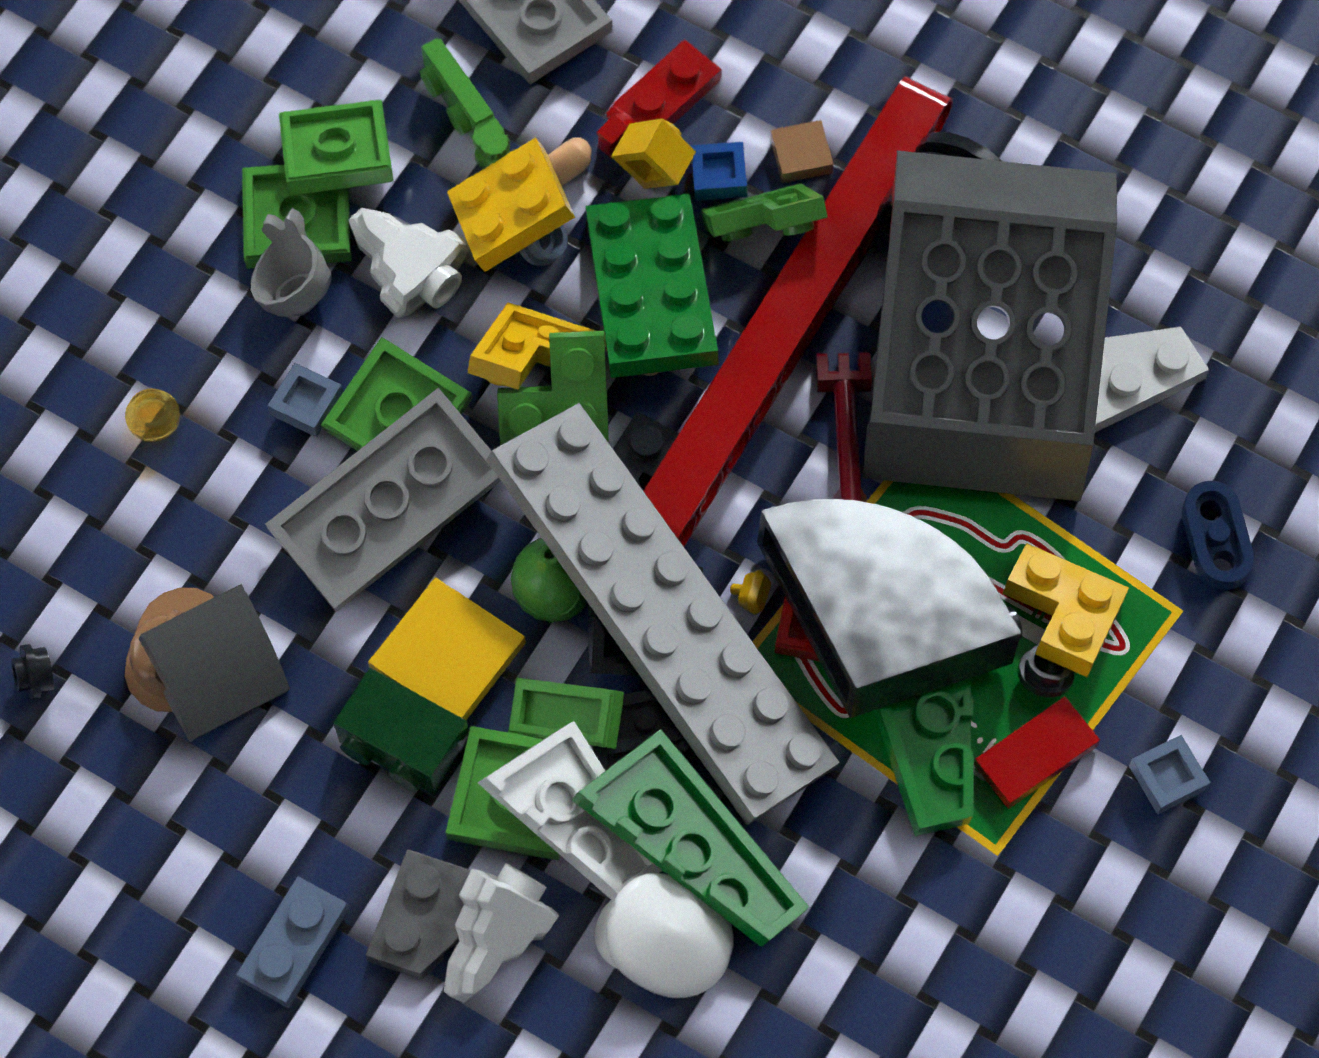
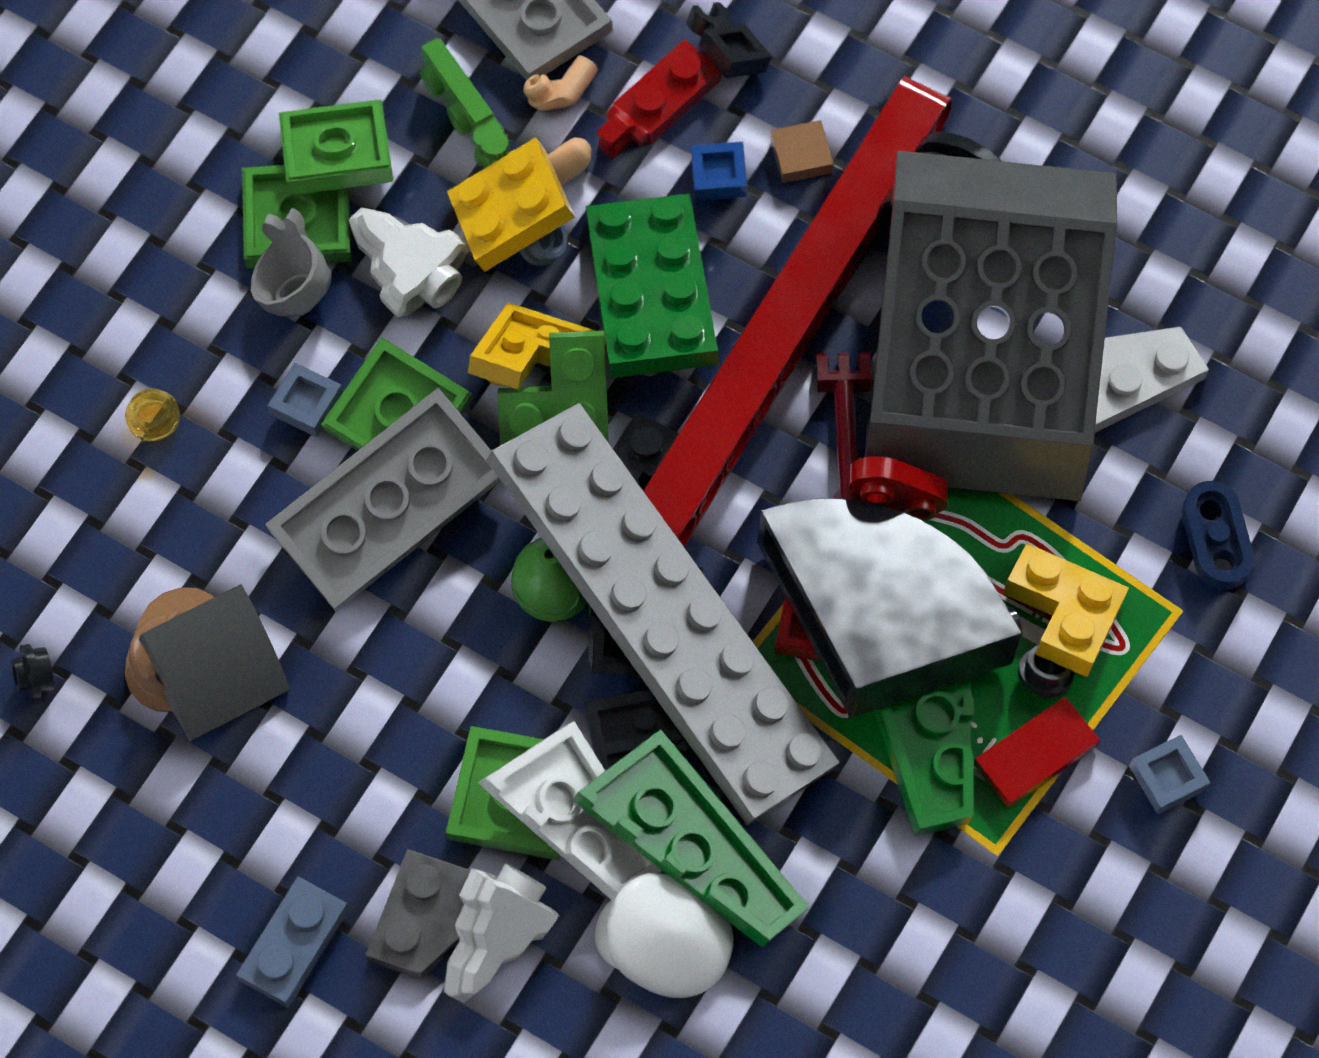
dark green brick [333,668,469,795] -> none
yellow tile [368,577,526,720] -> none
bright green tile [508,677,624,749] -> none
yellow plate [611,119,696,189] -> none
bright green plate [701,184,828,241] -> none
yellow rock [730,570,771,615] -> none
none -> light nougat arm [524,56,598,111]
none -> black plate [686,2,772,79]
none -> red plate [849,456,948,521]

